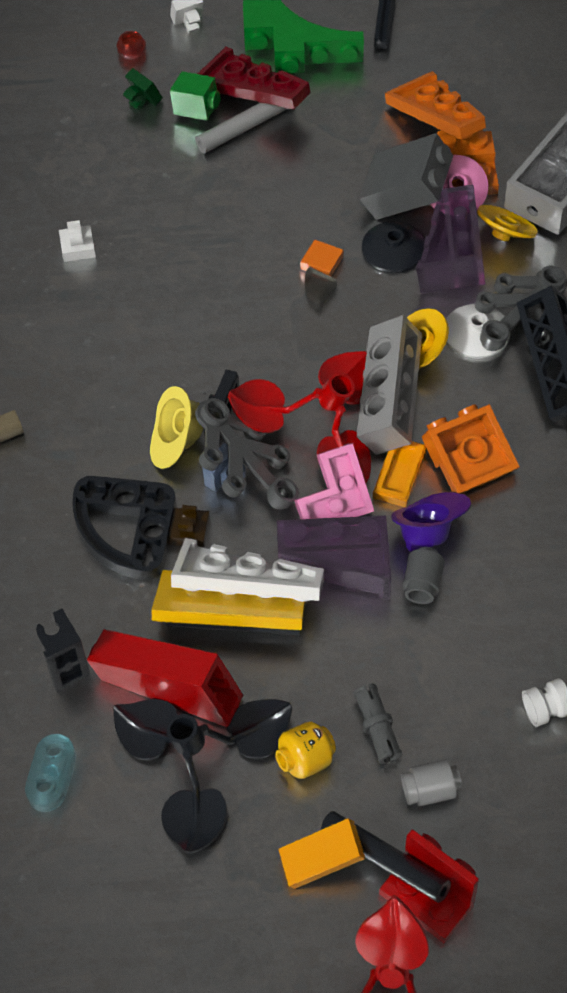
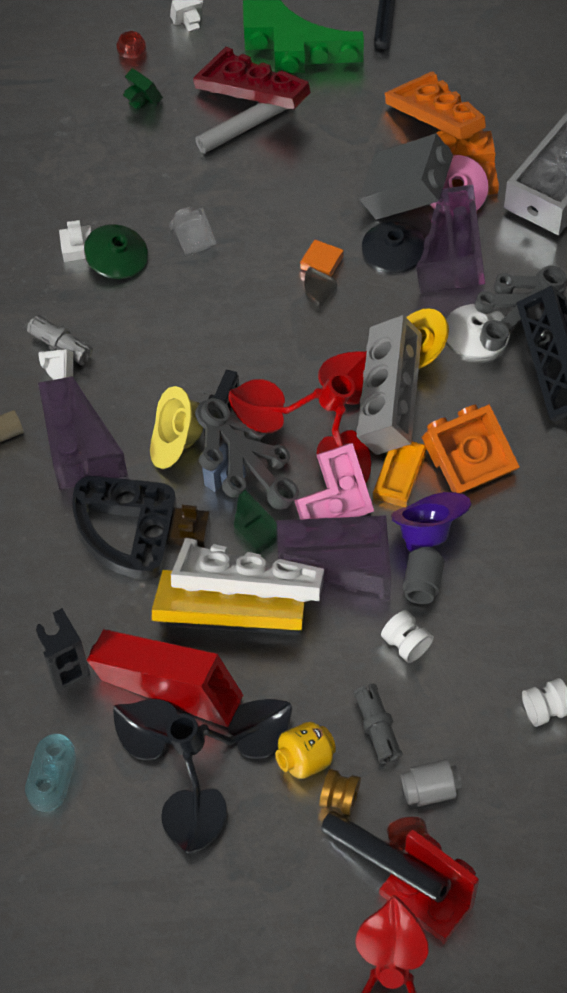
green brick [170,71,220,121] -> none
light orange tile [279,818,365,889] -> none
yellow dish [477,205,538,241] -> none
none -> light grey pin [27,314,93,365]
none -> clear purple wedge [38,376,128,490]
none -> white tile [39,349,73,385]
none -> dark green dish [84,224,148,279]
none -> clear bracket [169,207,217,256]
none -> clear green tile [234,490,284,554]
none -> pearl gold wheel [319,769,361,815]
none -> white wheel [381,610,434,663]
none -> clear red tile [387,816,429,850]

